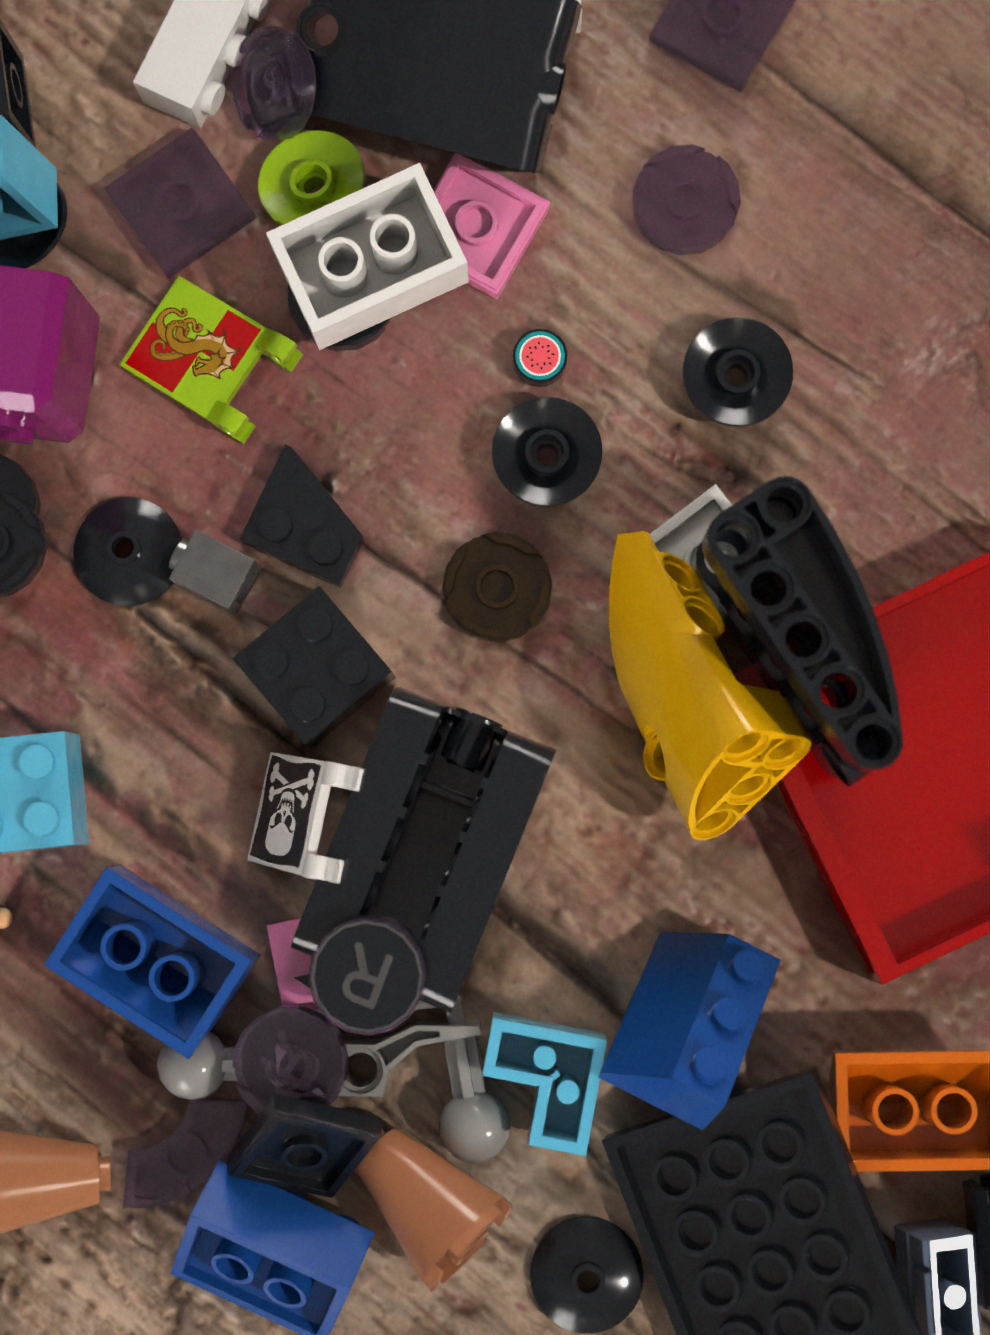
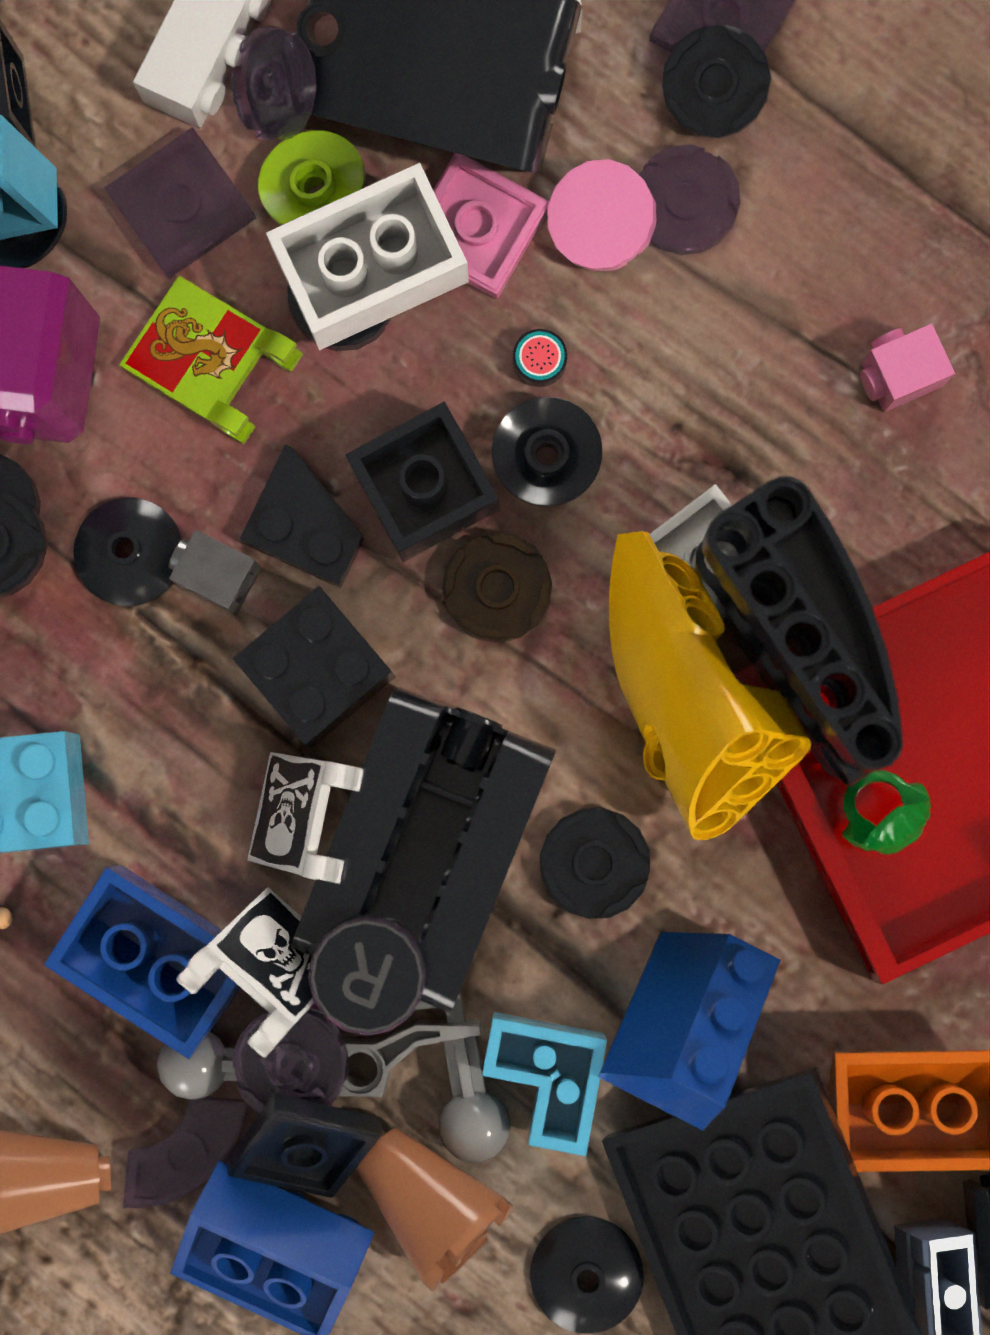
black dish [683,317,793,427] -> none
none -> white flag [177,887,317,1057]
none -> black brick [345,401,499,562]
none -> black tile [540,808,650,919]
none -> bright pink tile [547,159,656,272]
none -> black tile [662,25,771,138]
none -> green piece [842,770,932,855]
none -> bright pink brick [860,324,955,412]

